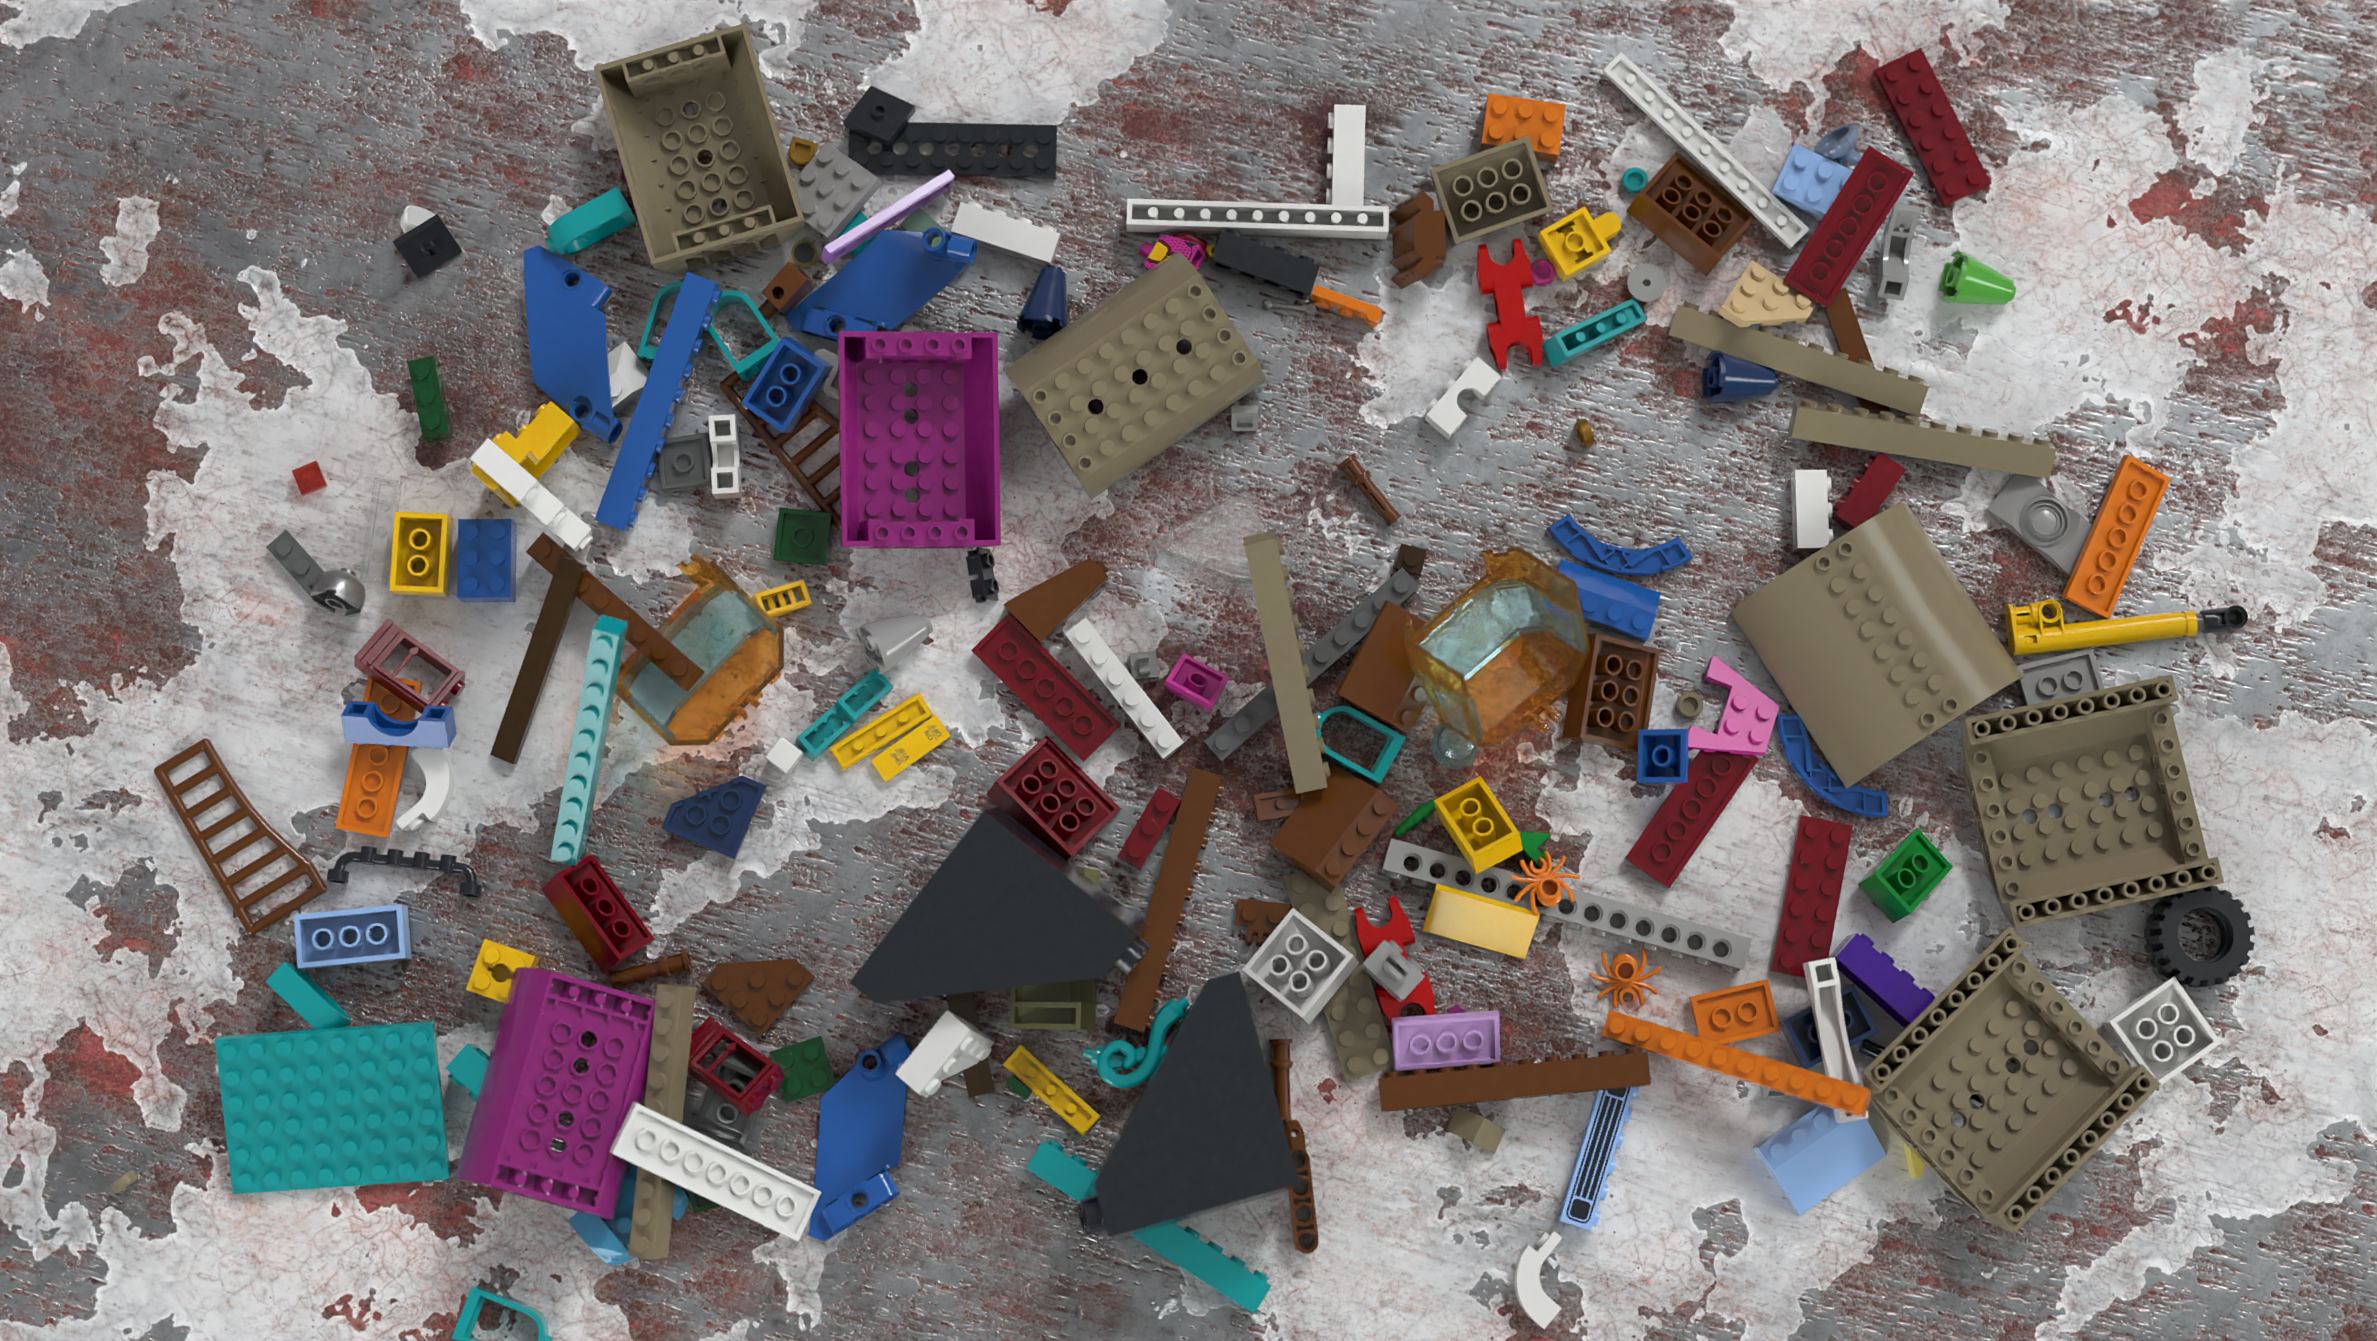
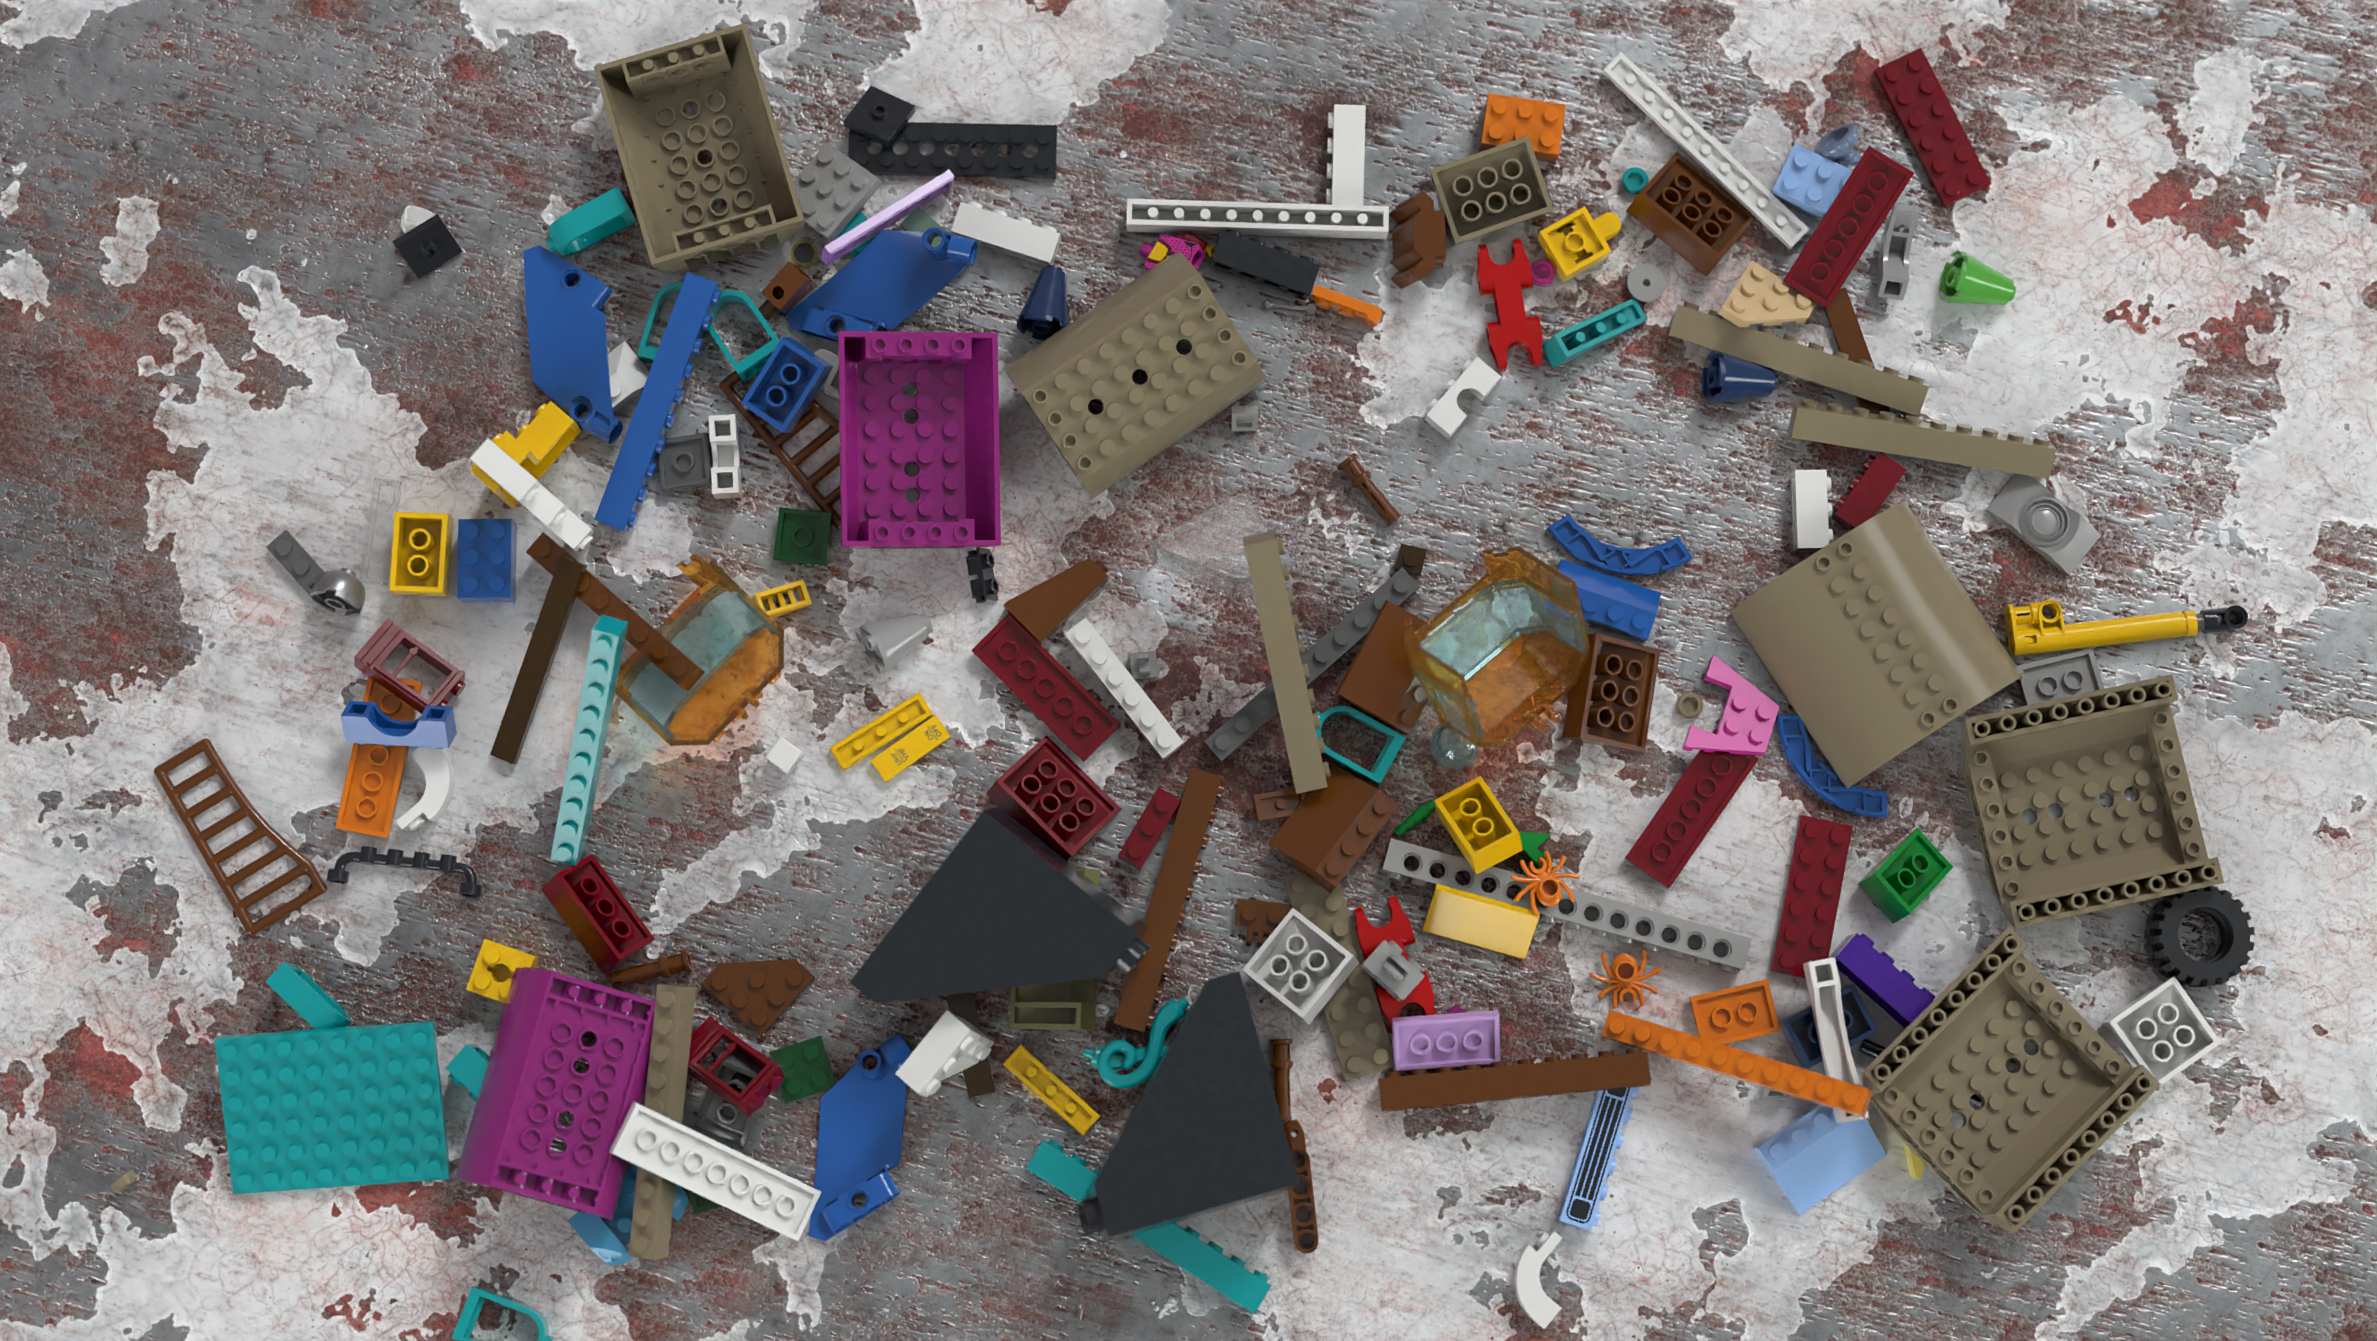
clear red tile [292,461,328,496] -> none
light blue brick [294,904,412,970] -> none
dark green brick [407,356,454,443] -> none
dark blue plate [661,775,767,860] -> none
pearl gold tile [788,136,818,167] -> none
teal slope [795,668,894,762] -> none
dark green tile [1006,1075,1032,1100] -> none
dark pink slope [1164,653,1229,714] -> none
dark tan slope [1446,1106,1506,1154] -> none
pearl gold tile [1574,419,1595,449] -> none
blue slope [1637,729,1688,785] -> none
orange plate [2062,455,2171,619] -> none

